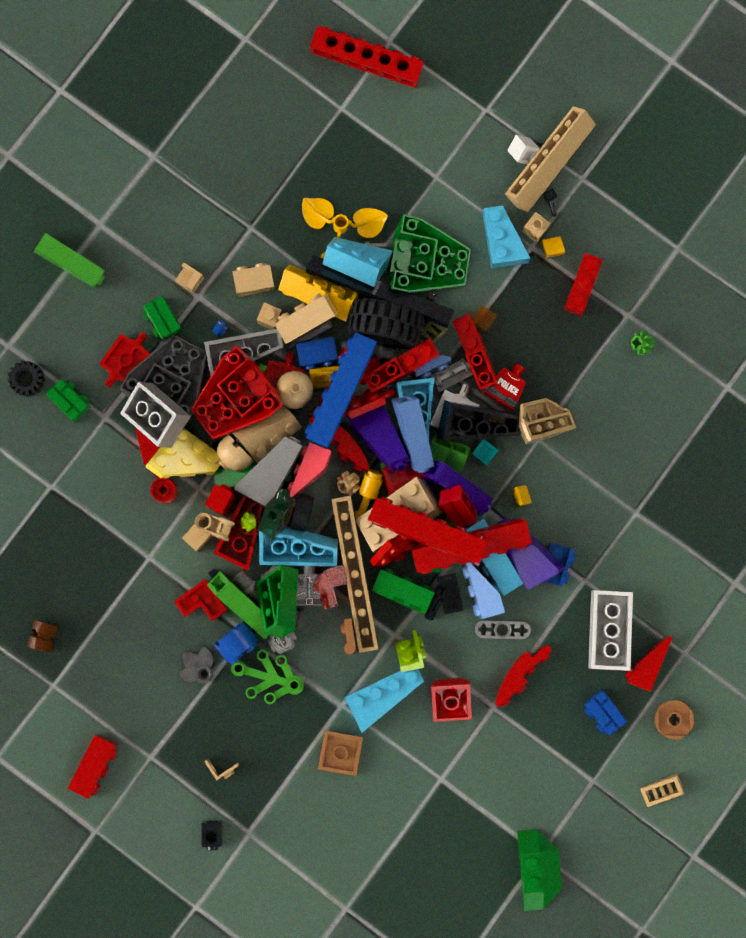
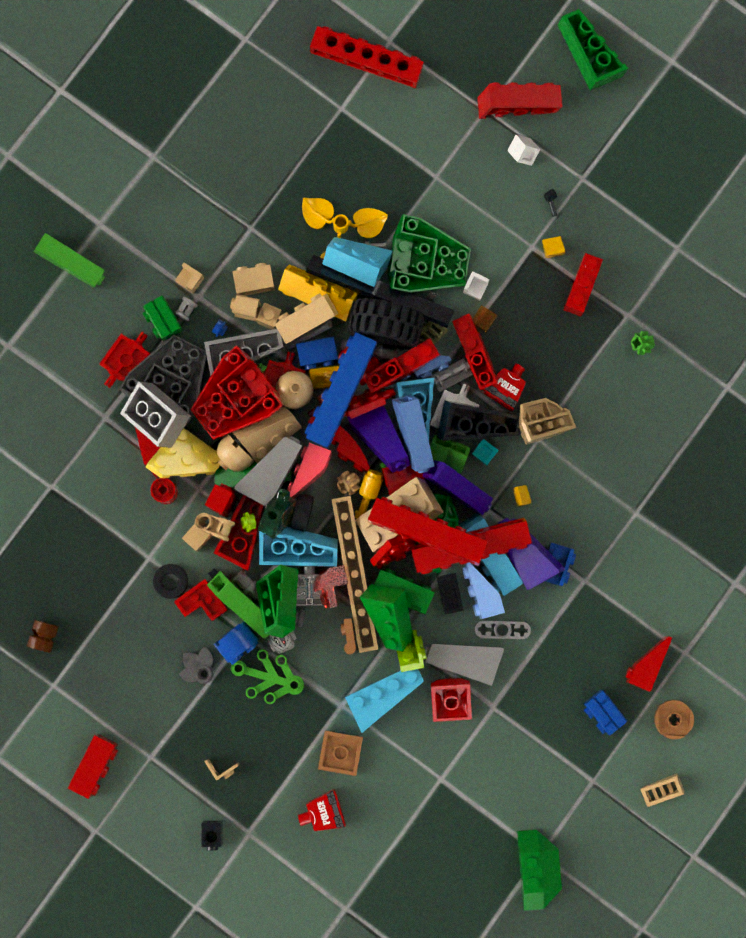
black tyre [8,360,45,397] -> none
green brick [45,379,91,423] -> none
black axle [424,585,447,621] -> none
red brick [438,485,477,528] -> none
medium azure wedge [482,205,530,269] -> none
red slope [494,644,552,707] -> none
tan brick [505,106,596,212] -> none
tan brick [522,212,551,243] -> none
white brick [588,590,633,671] -> none
none -> black tyre [153,564,188,599]
none -> light grey bush [173,297,198,322]
none -> tan brick [230,294,261,322]
none -> red torso [297,789,346,831]
none -> green wedge [360,584,414,652]
none -> light grey slope [425,644,504,686]
none -> white panel [463,271,489,301]
none -> red wedge [477,82,563,119]
none -> green wedge [558,9,629,91]

